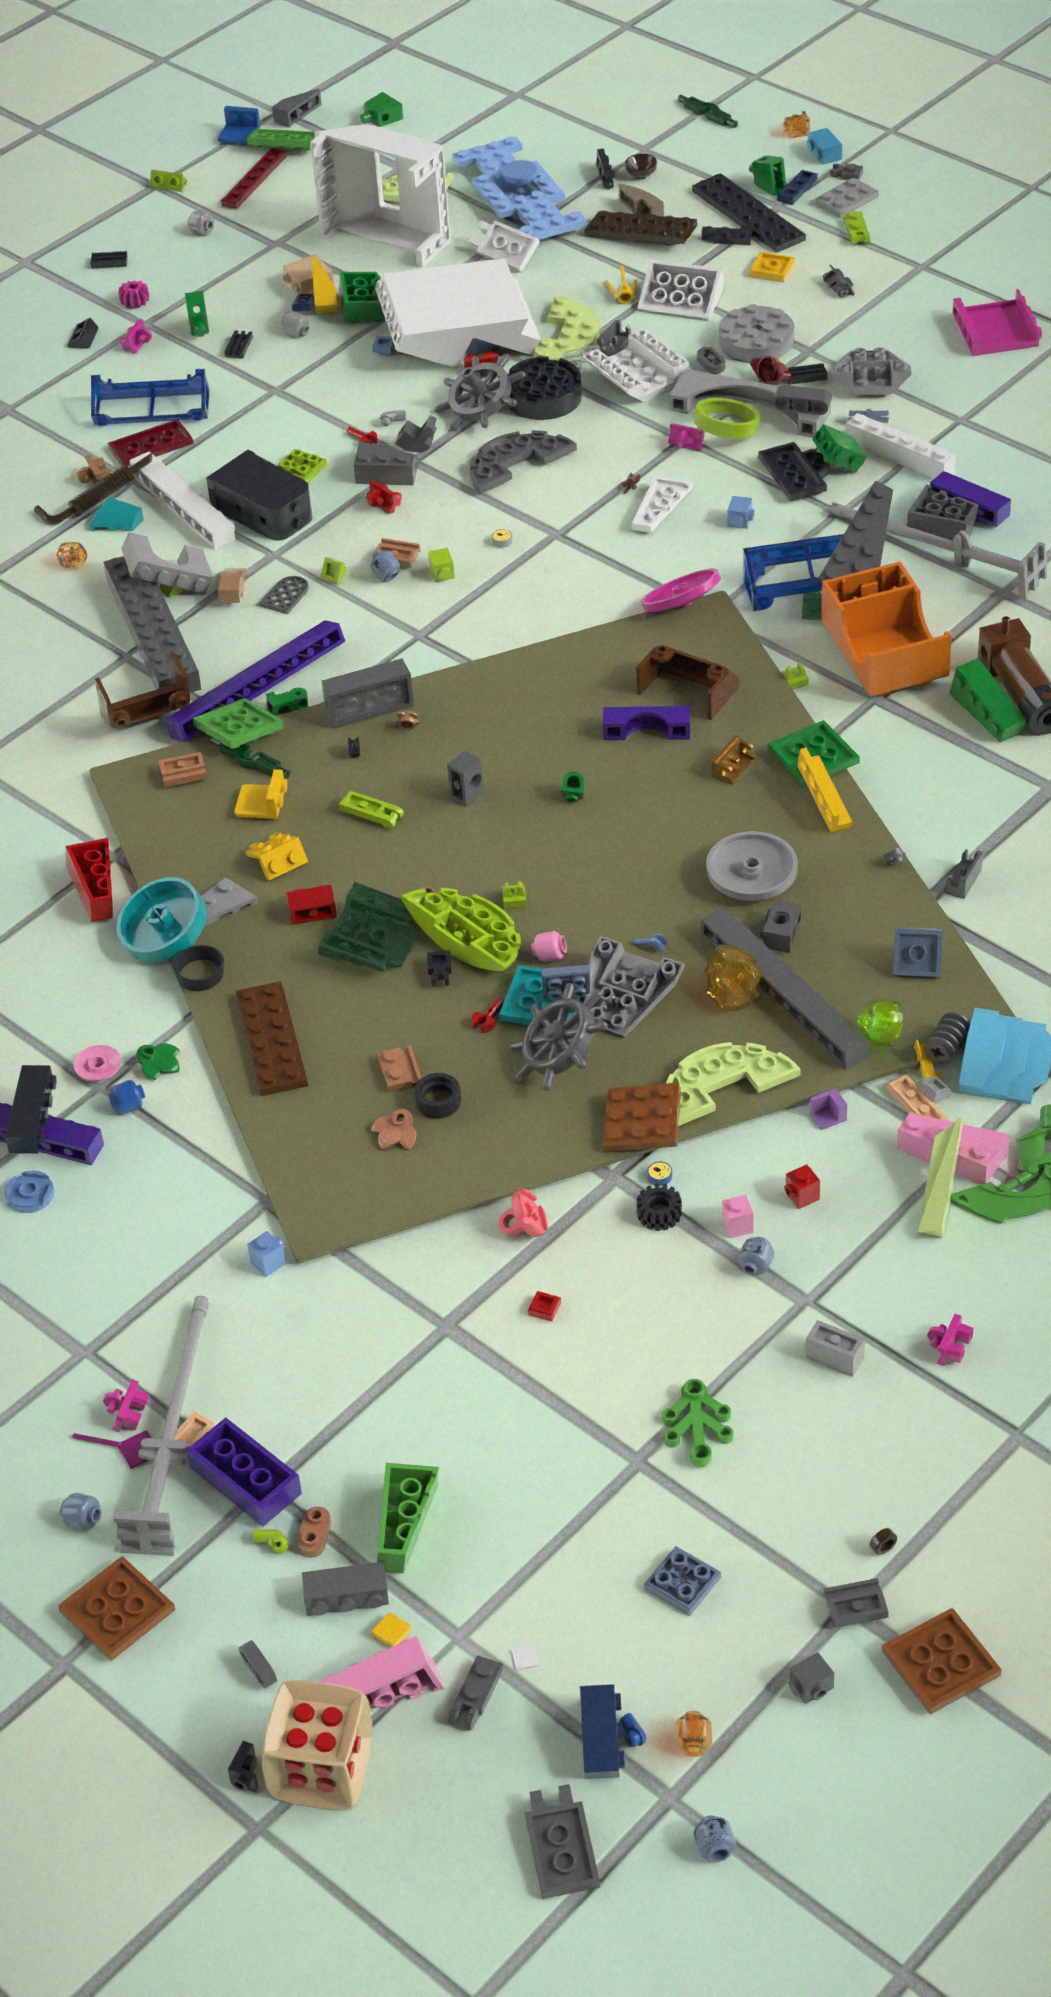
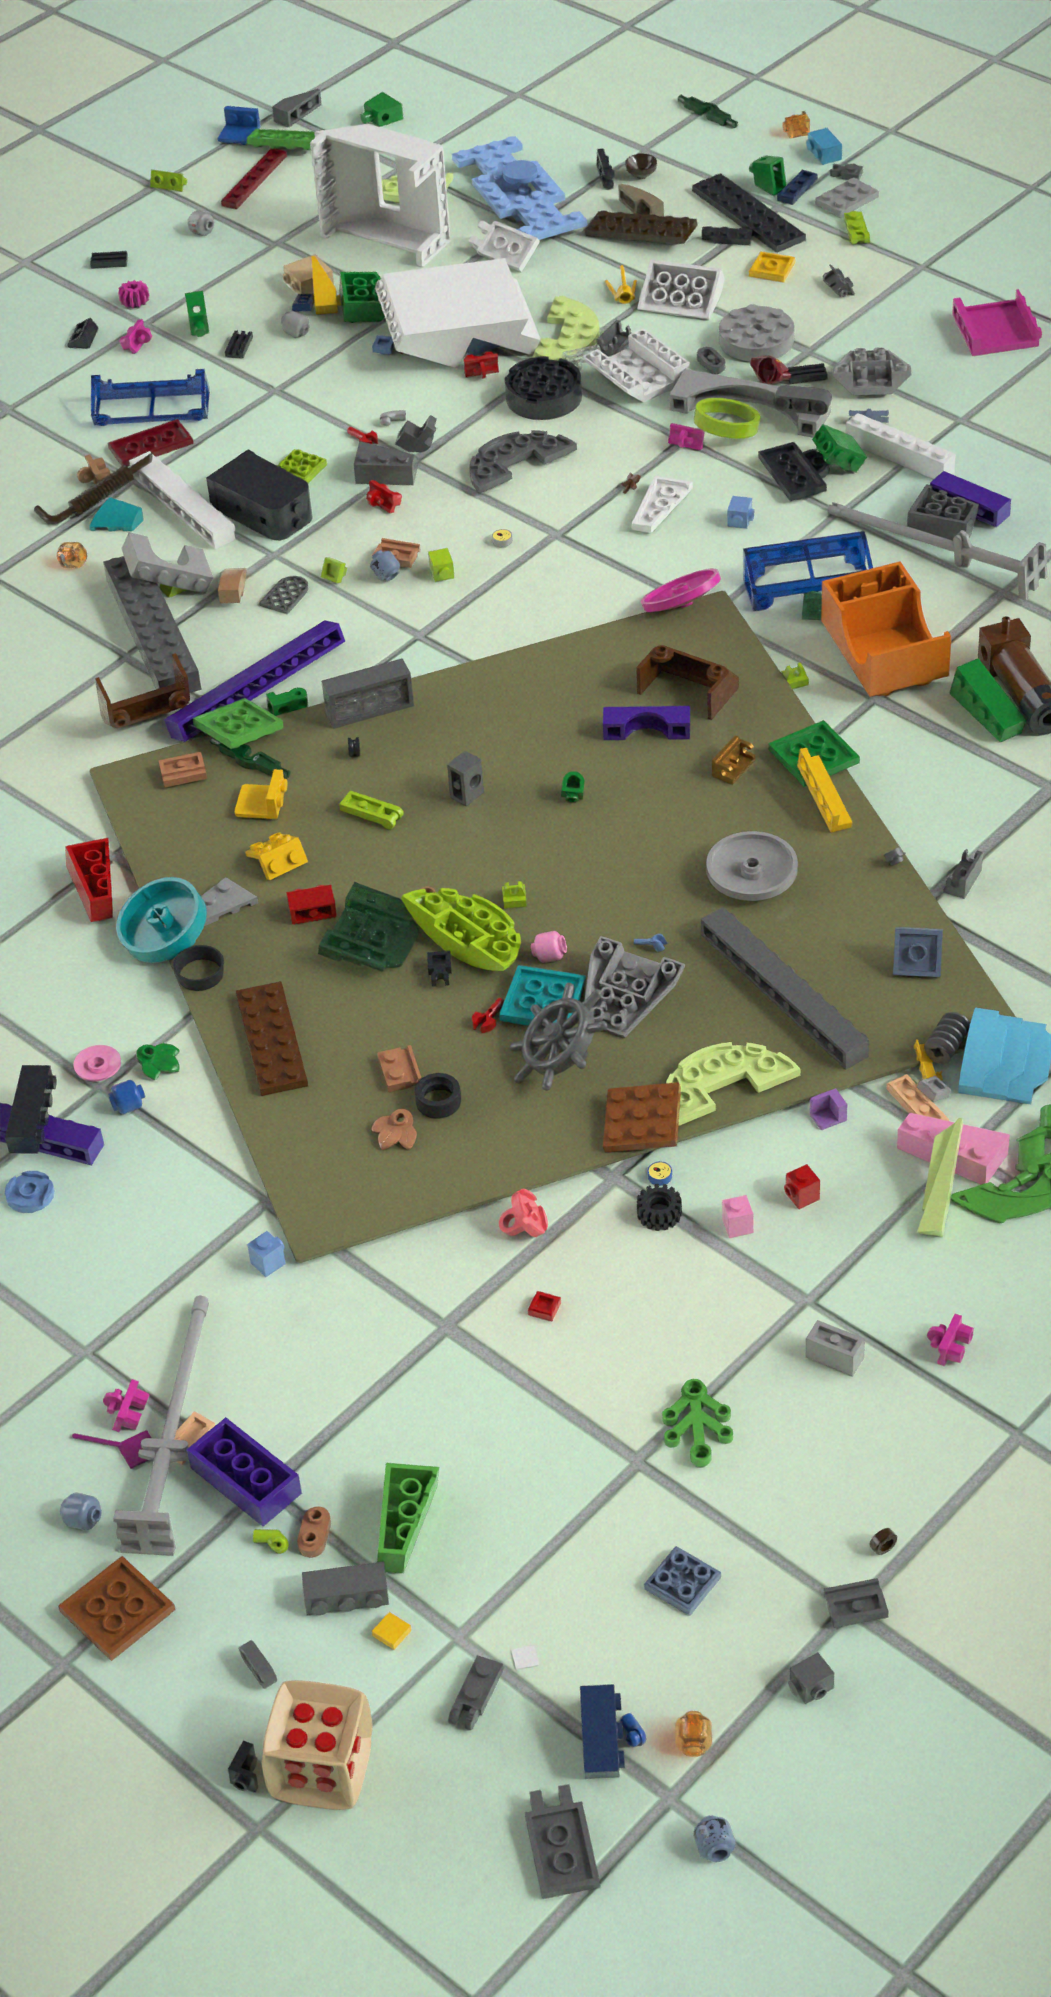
bright pink wedge [320,1636,444,1708] -> none
medium nougat plate [397,711,419,730] -> none
dark grey piece [435,354,526,431] -> none
sand blue tile [541,964,590,1000] -> none
clear yellow brick [704,945,763,1011] -> none
sand blue head [737,1237,774,1275] -> none
dark grey brick [760,900,802,953] -> none
dark grey wing [817,480,893,584] -> none
clear neon green cylinder [858,999,903,1048] -> none
dark orange plate [882,1607,1002,1715] -> none

